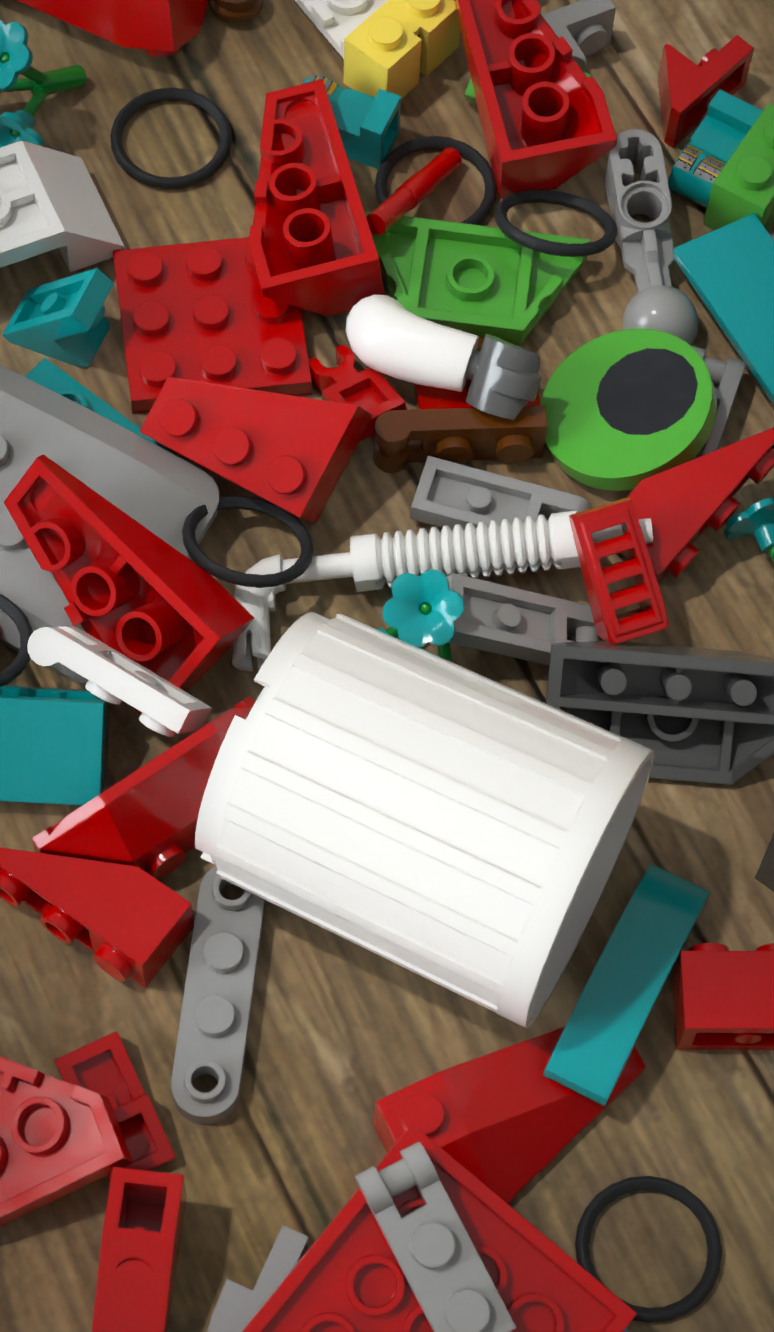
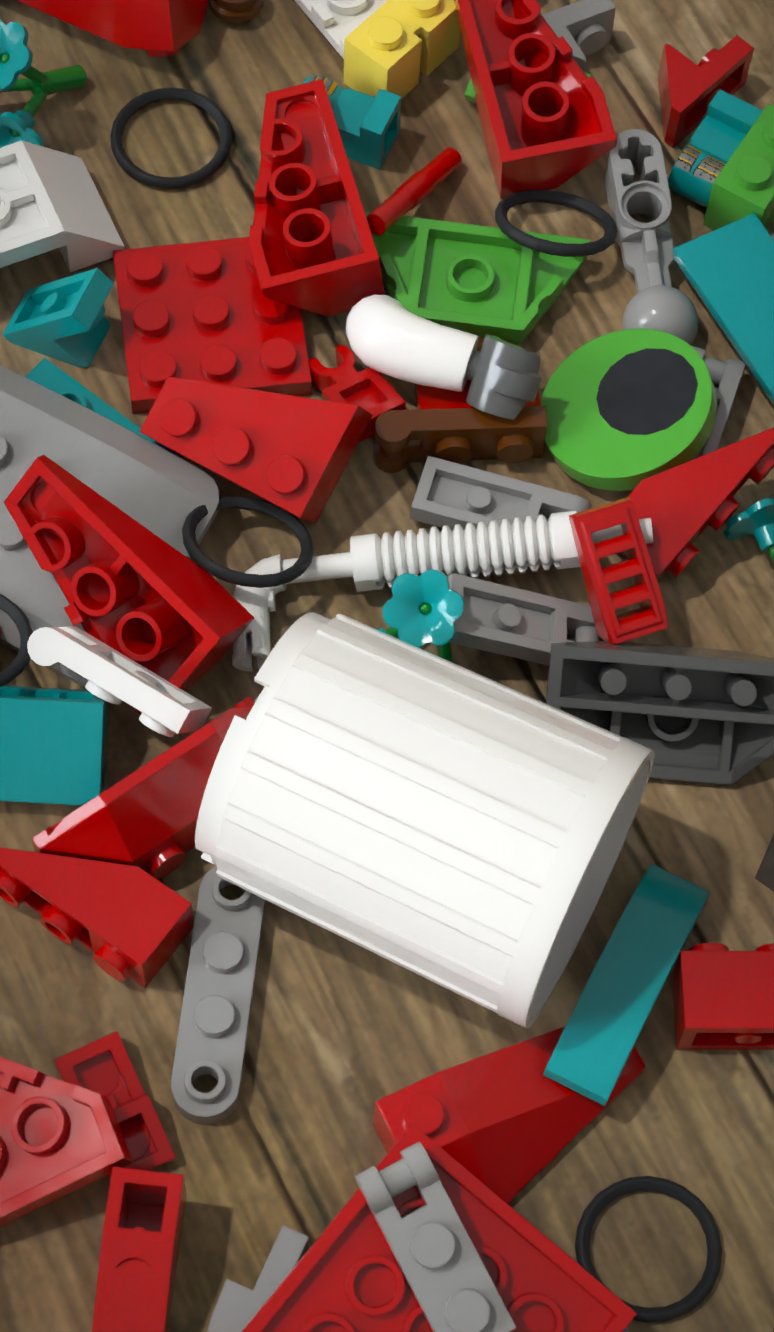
black tyre [375,136,497,225] -> none

